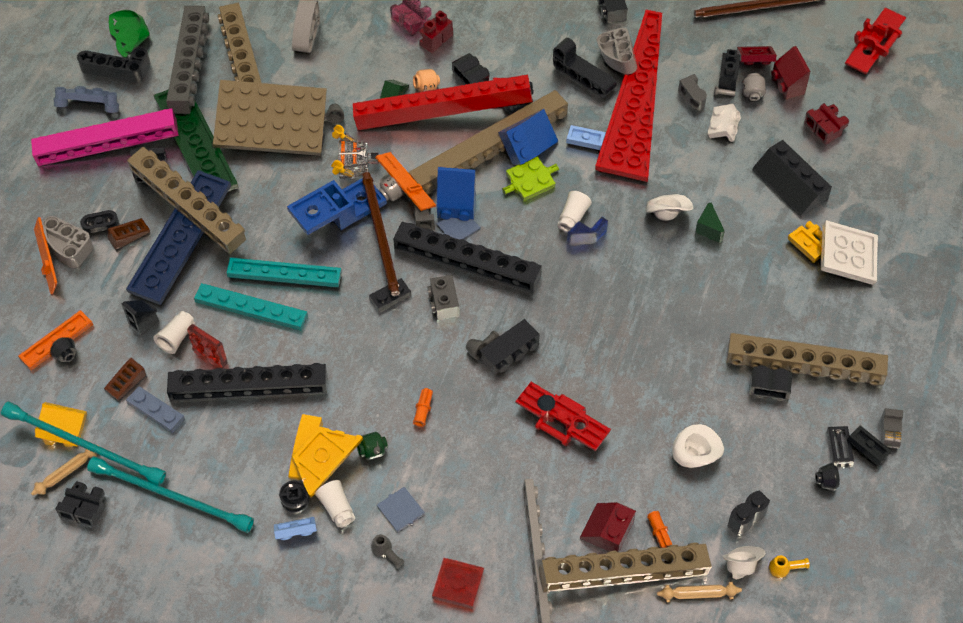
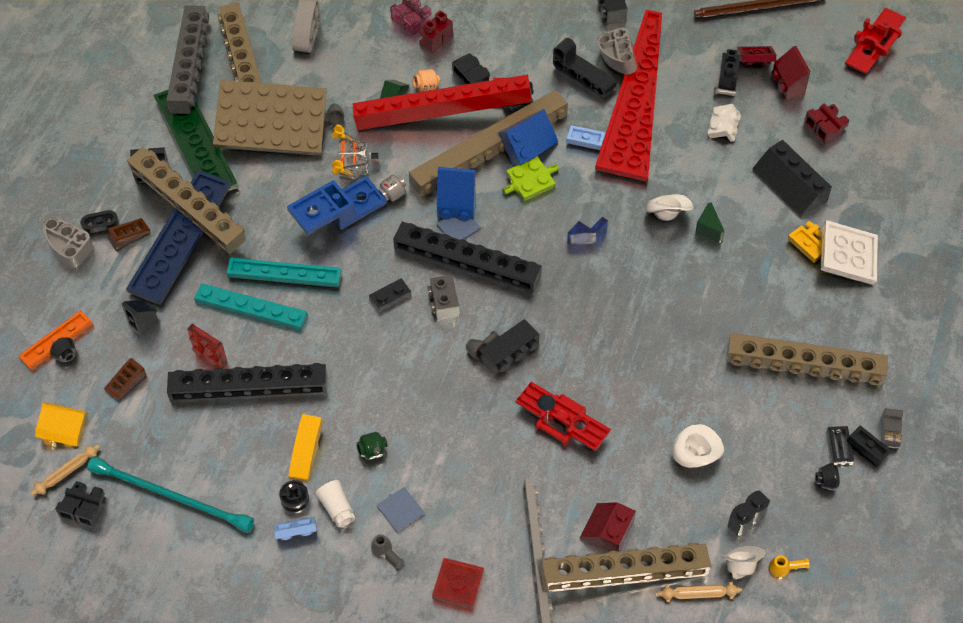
teal hose [1,401,167,486] -> none
dark pink brick [31,108,179,166] -> none
orange piece [34,217,57,294] -> none
sand blue plate [53,86,119,113] -> none
black beam [77,47,151,83] -> none
green piece [108,10,150,58] -> none
sand blue plate [126,386,185,433] -> none
white plant [154,311,195,354] -> none
yellow wing [292,426,363,498] -> none
reddish brown piece [362,172,400,296] -> none
orange piece [375,152,436,211] -> none
orange axle [413,388,433,427] -> none
dark grey leg [415,205,435,230] -> none
white plant [557,191,592,233] -> none
orange axle [647,511,672,548] -> none
dark grey leg [678,74,707,110] -> none
light grey head [742,73,766,101] -> none
black brick [749,365,792,400] -> none

